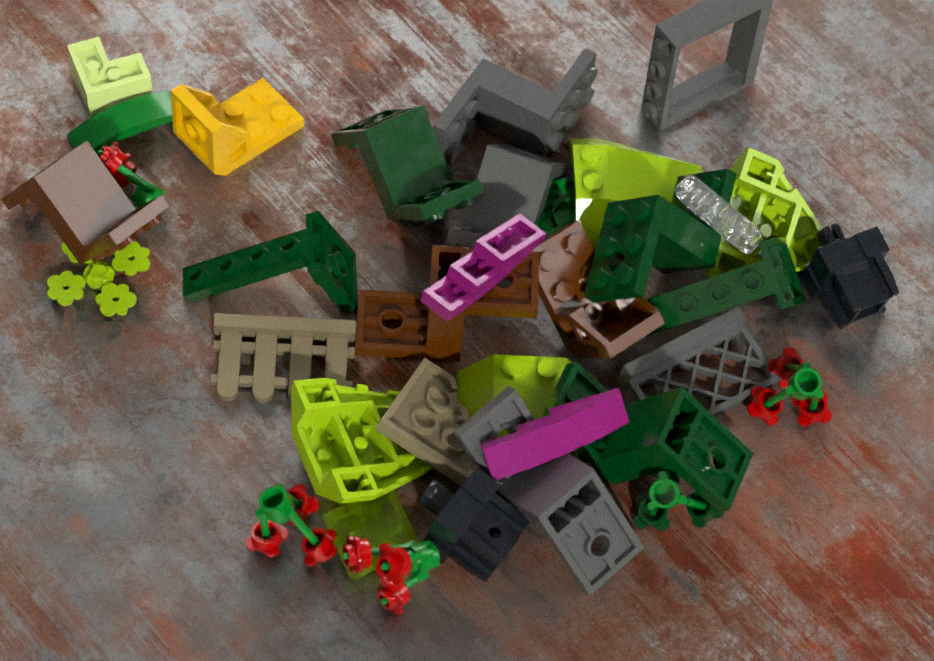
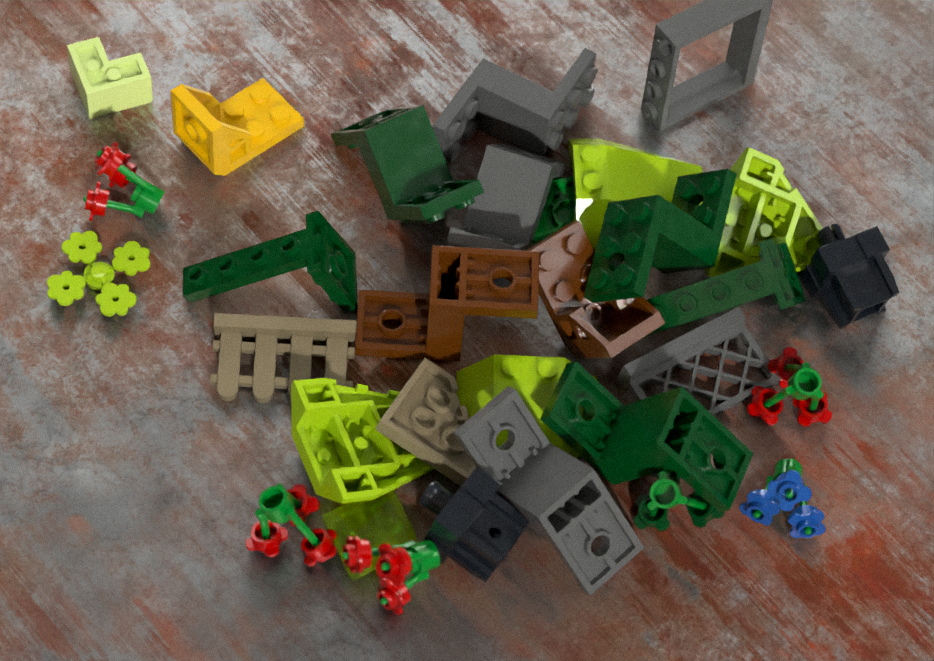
bracket [1,141,170,265] -> none
green slope [67,90,173,154] -> none
magenta slope [420,213,547,322] -> none
magenta slope [481,388,629,480] -> none
clear beam [674,175,763,254] -> none
none -> blue plant [739,458,826,538]

